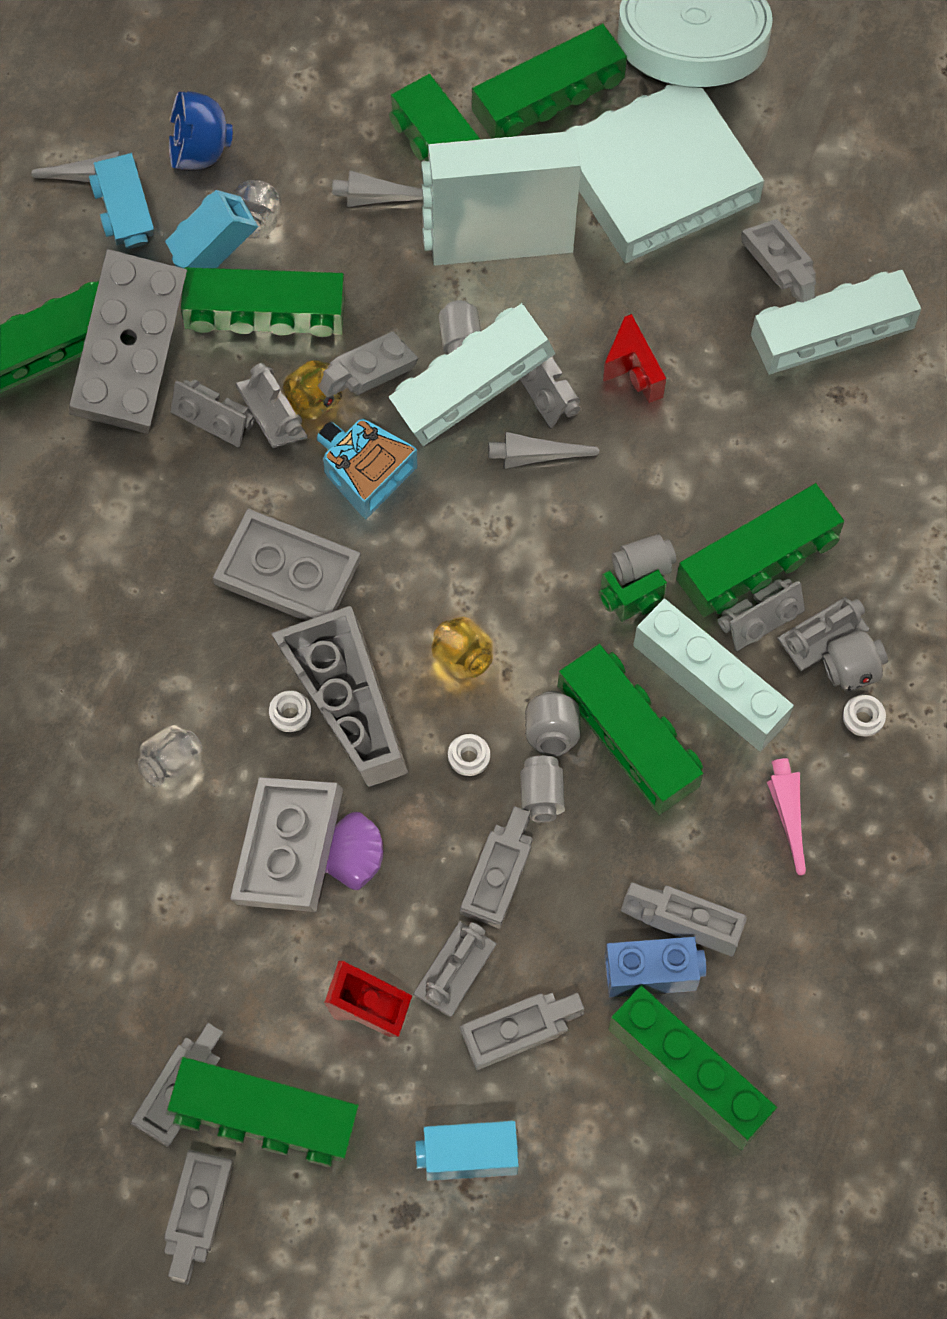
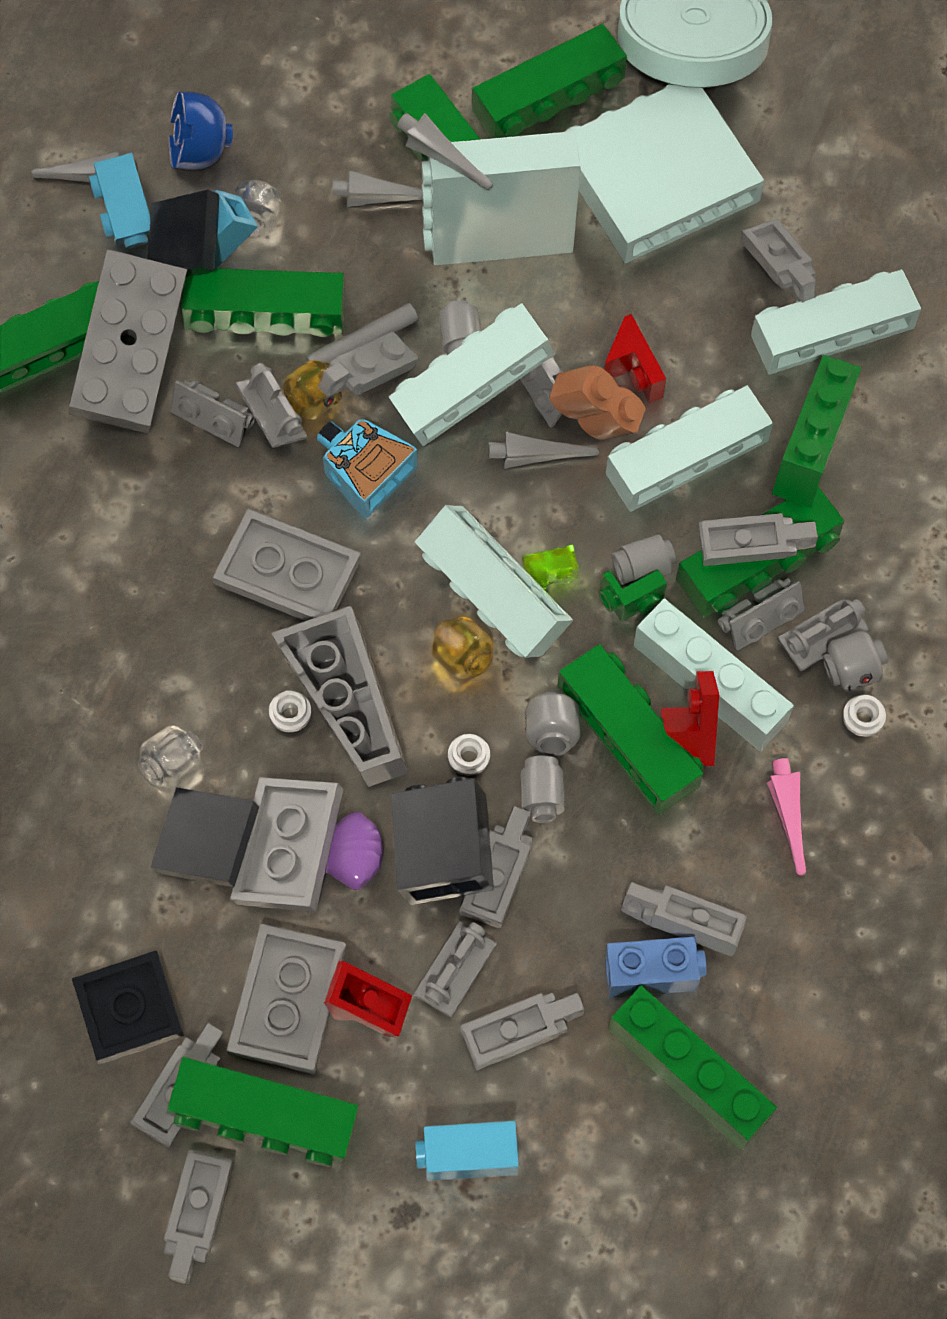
none -> black tile [72,950,184,1065]
none -> black tile [147,189,219,277]
none -> black tile [151,787,259,887]
none -> light grey plate [227,924,347,1074]
none -> light grey piece [305,303,418,374]
none -> black brick [391,777,494,905]
none -> light grey piece [397,113,492,189]
none -> light aqua brick [415,505,573,658]
none -> clear neon green piece [522,545,579,589]
none -> nougat brick [549,365,646,440]
none -> light aqua brick [605,385,773,512]
none -> red slope [661,671,720,766]
none -> light grey hinge [698,513,818,566]
none -> green brick [772,355,862,507]

